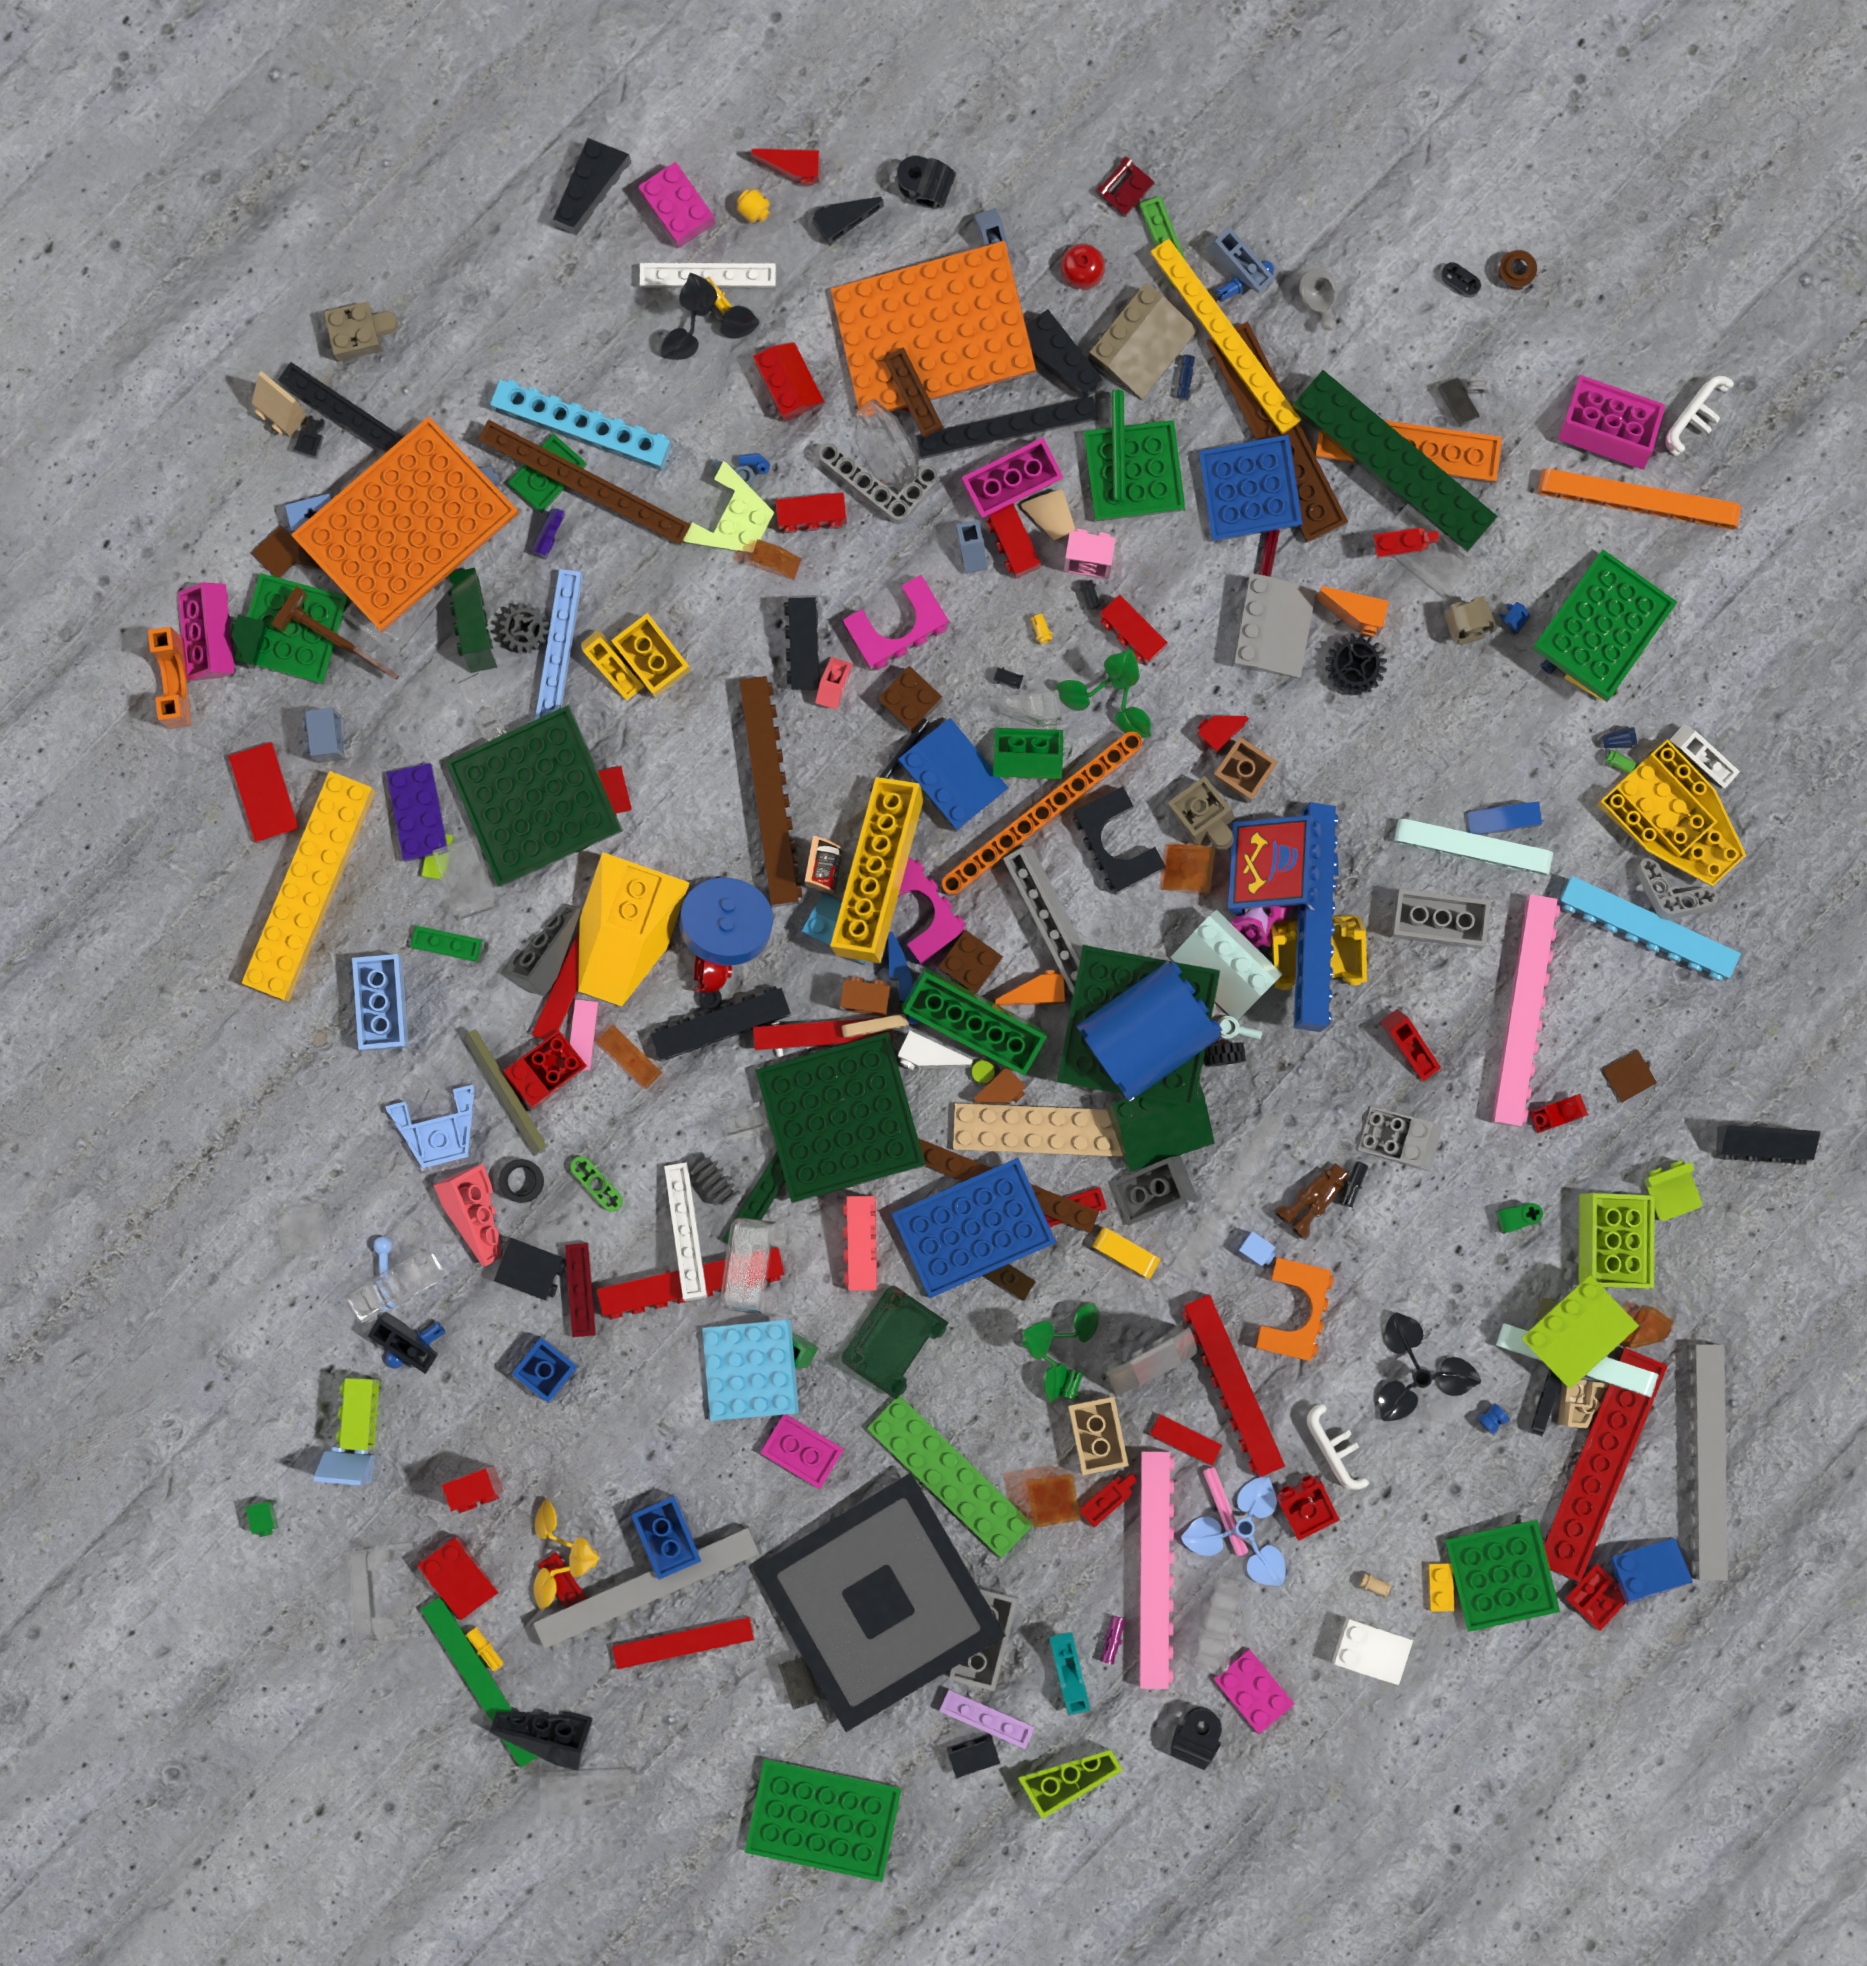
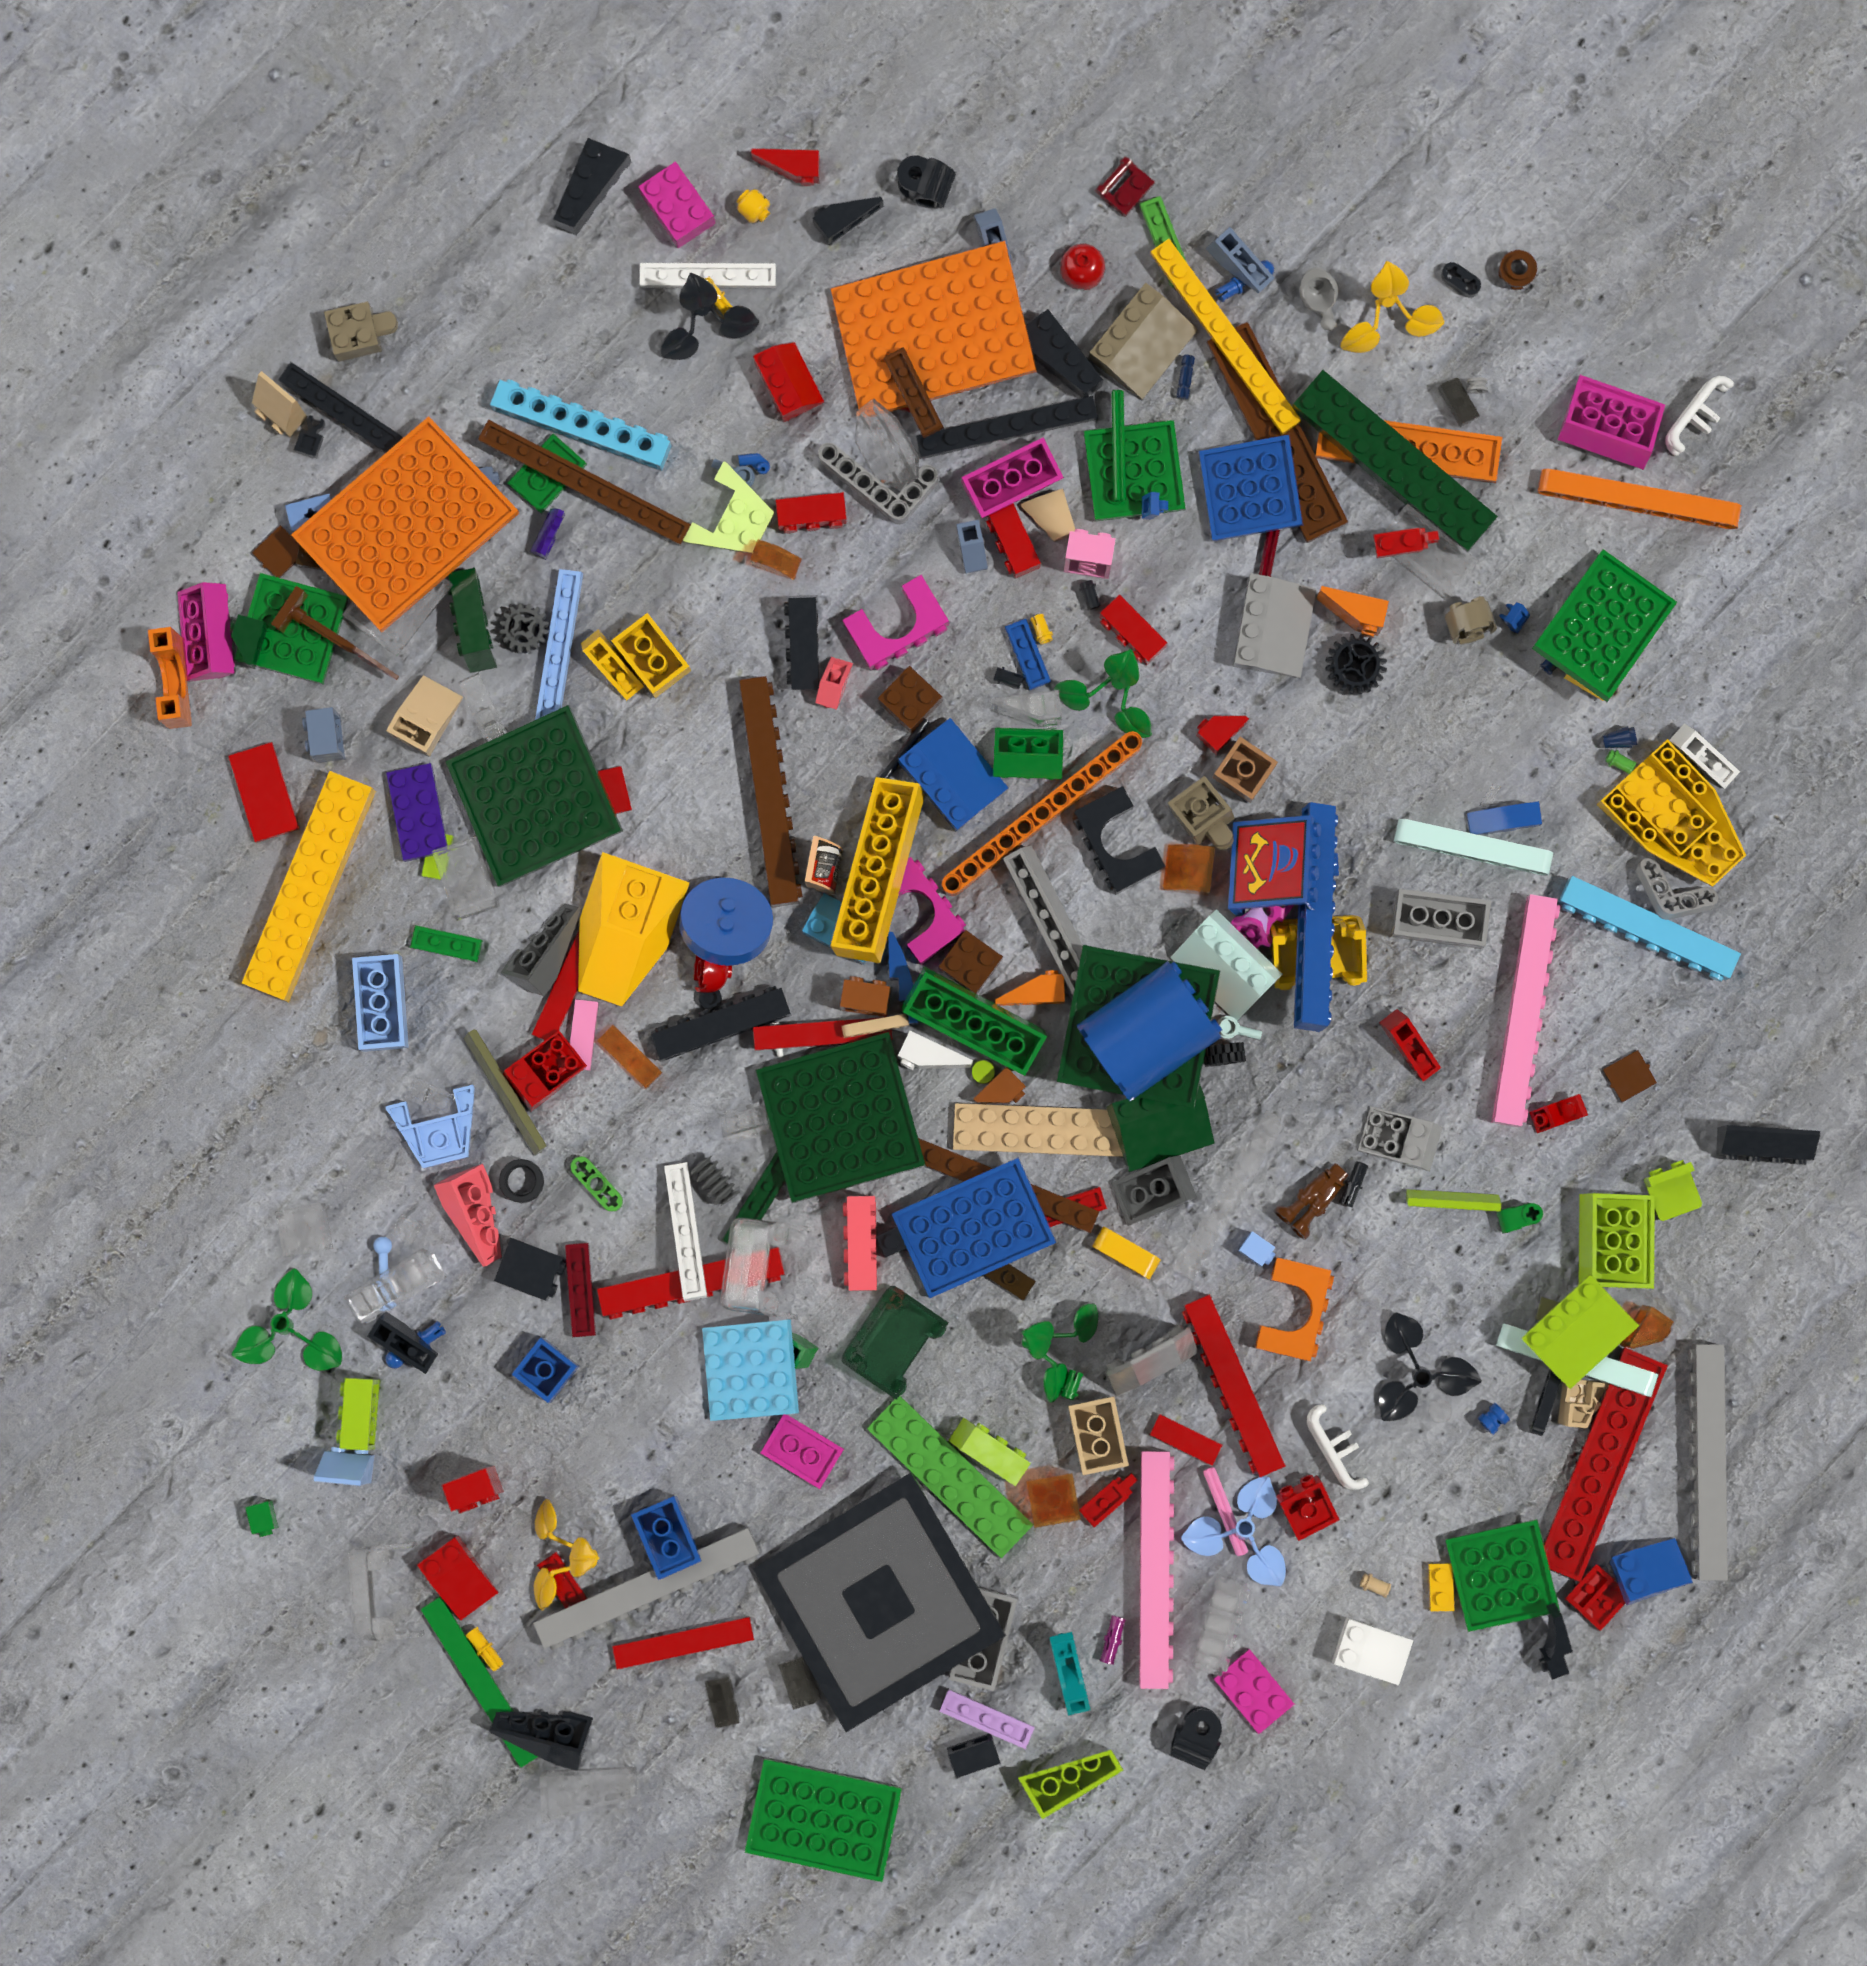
none -> green plant [232,1268,342,1371]
none -> tan slope [386,675,463,757]
none -> clear smoke hinge [705,1675,741,1728]
none -> black brick [876,1227,907,1258]
none -> lime wedge [948,1417,1031,1486]
none -> blue tile [1005,619,1051,691]
none -> blue tile [1142,492,1168,520]
none -> yellow plant [1340,261,1445,353]
none -> lime tile [1406,1189,1501,1211]
none -> black slope [1538,1603,1573,1680]

